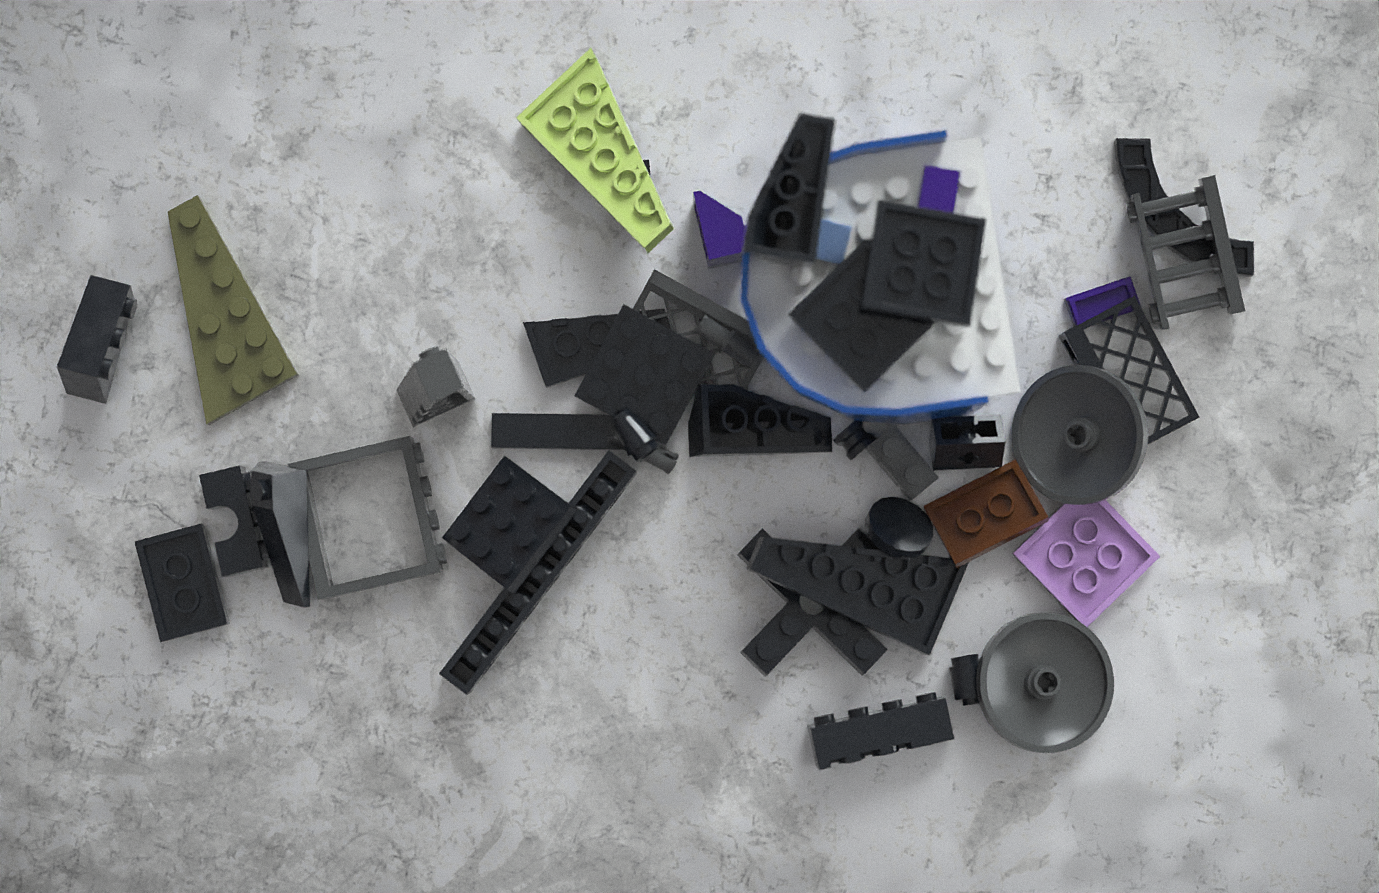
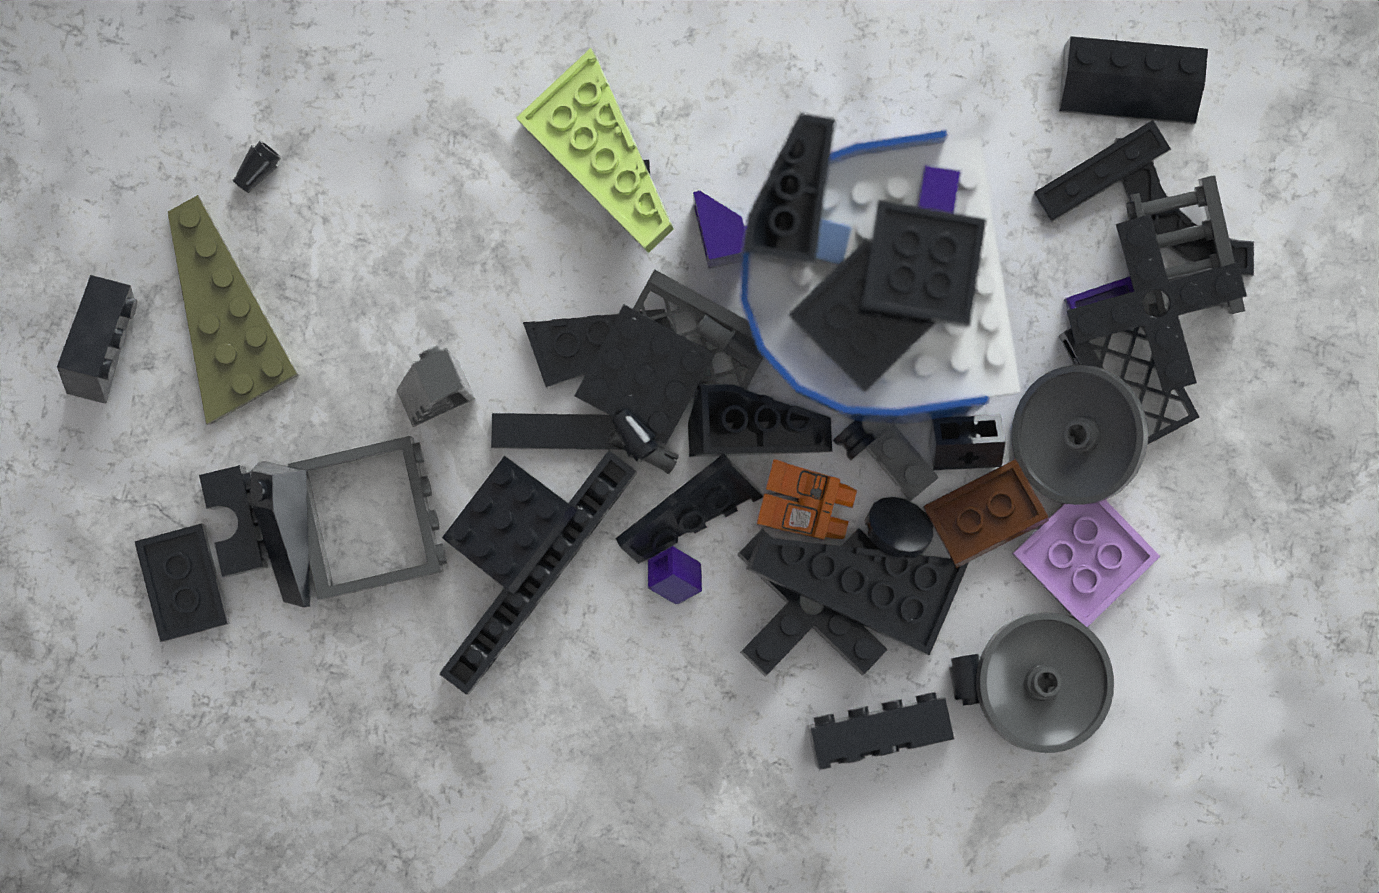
none -> black cone [233,140,281,193]
none -> black wing [615,453,764,564]
none -> dark purple panel [648,546,702,604]
none -> orange hips [757,459,857,540]
none -> black tile [1034,120,1171,222]
none -> black slope [1059,36,1208,124]
none -> black piece [1066,214,1247,392]

